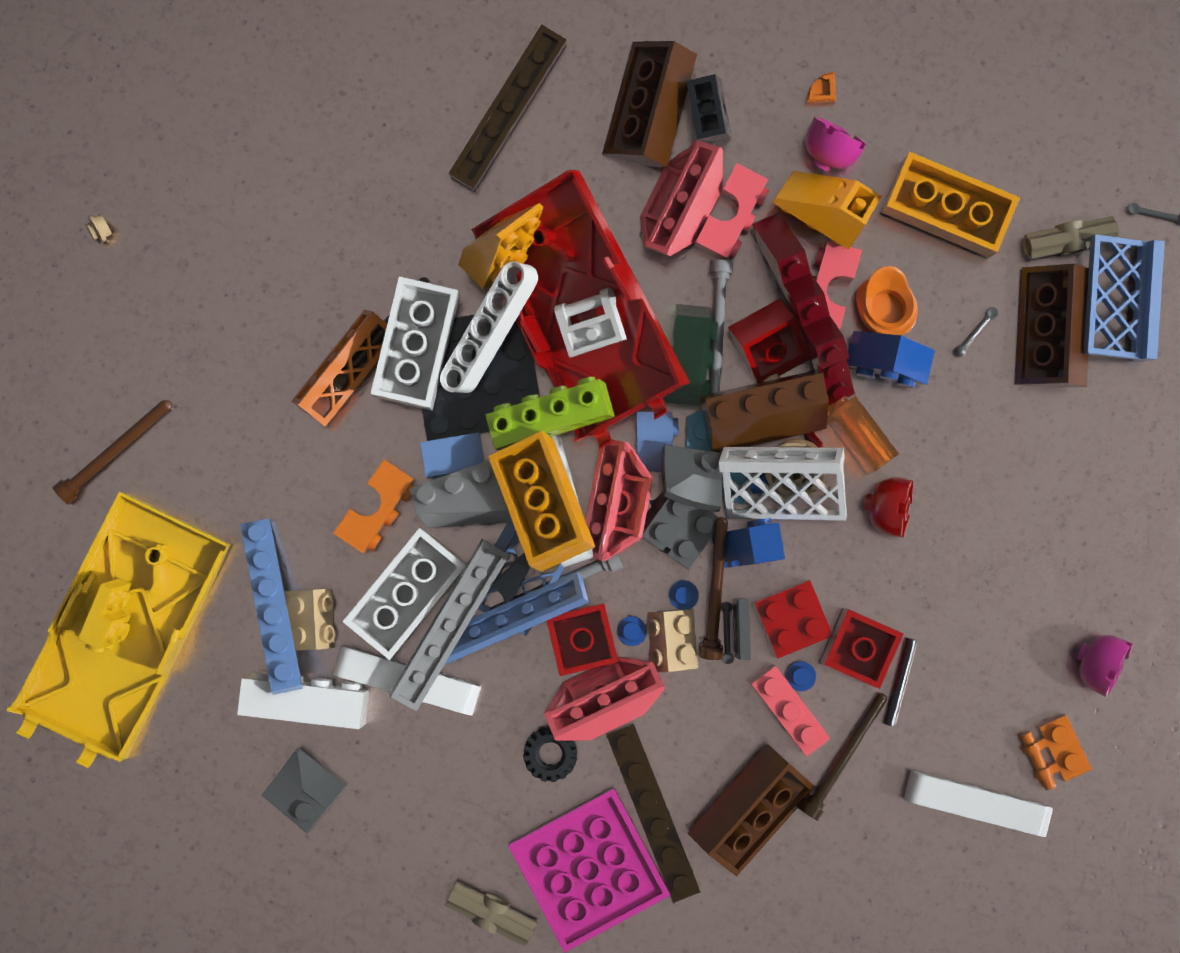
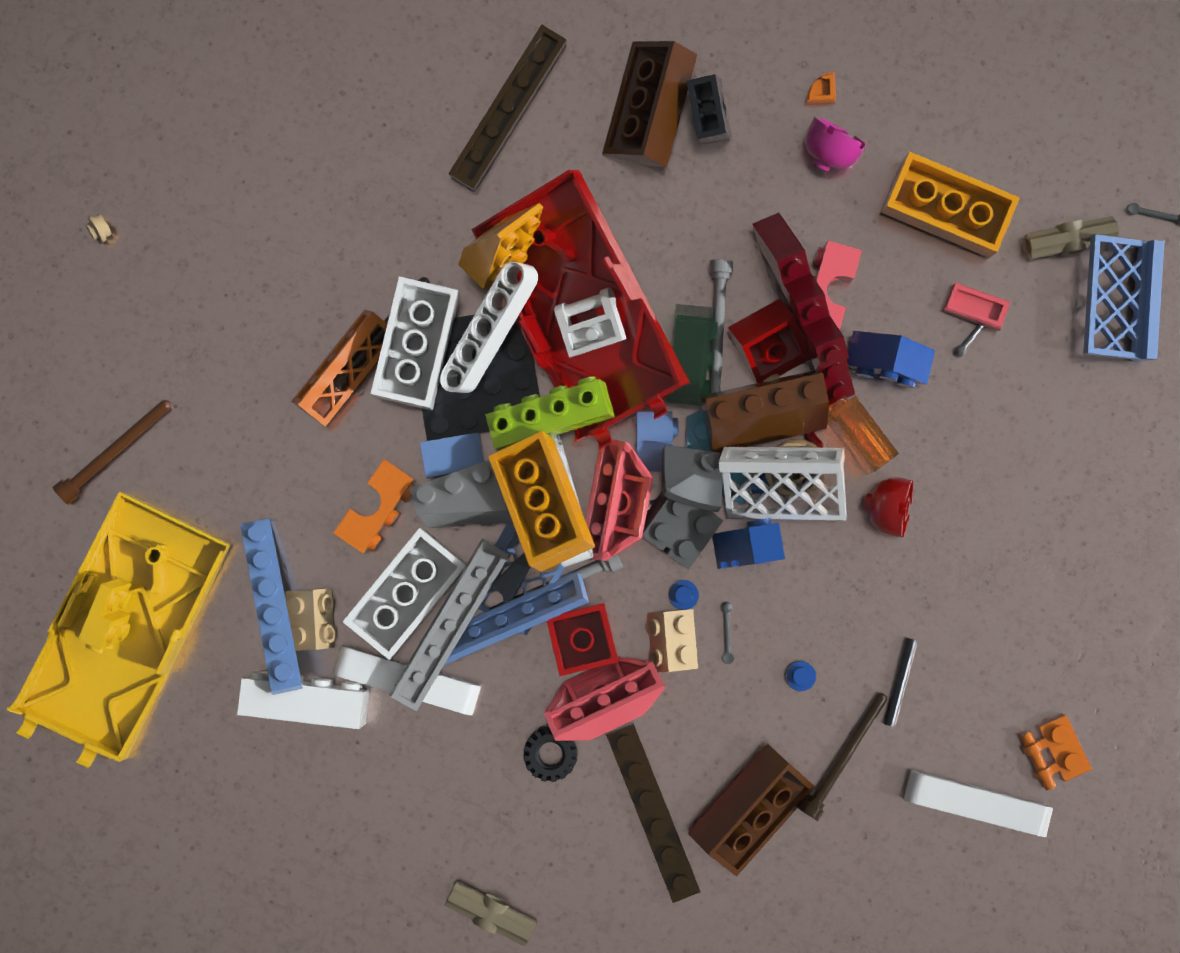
dark grey plate [262,747,347,833] -> none
dark pink plate [508,787,671,953] -> none
blue plate [617,616,647,646] -> none
coral wedge [640,140,723,256] -> none
coral arch [694,163,769,260] -> none
reddish brown piece [699,517,728,660] -> none
dark grey tile [732,598,751,660] -> none
coral arch [749,664,831,757] -> none
red brick [752,580,833,659] -> none
light orange slope [772,171,882,250] -> none
red brick [820,608,904,689] -> none
orange piece [856,266,918,335] -> none
reddish brown slope [1016,263,1089,388] -> none
dark pink cylinder [1077,635,1133,697] -> none
none -> coral tile [943,282,1011,331]

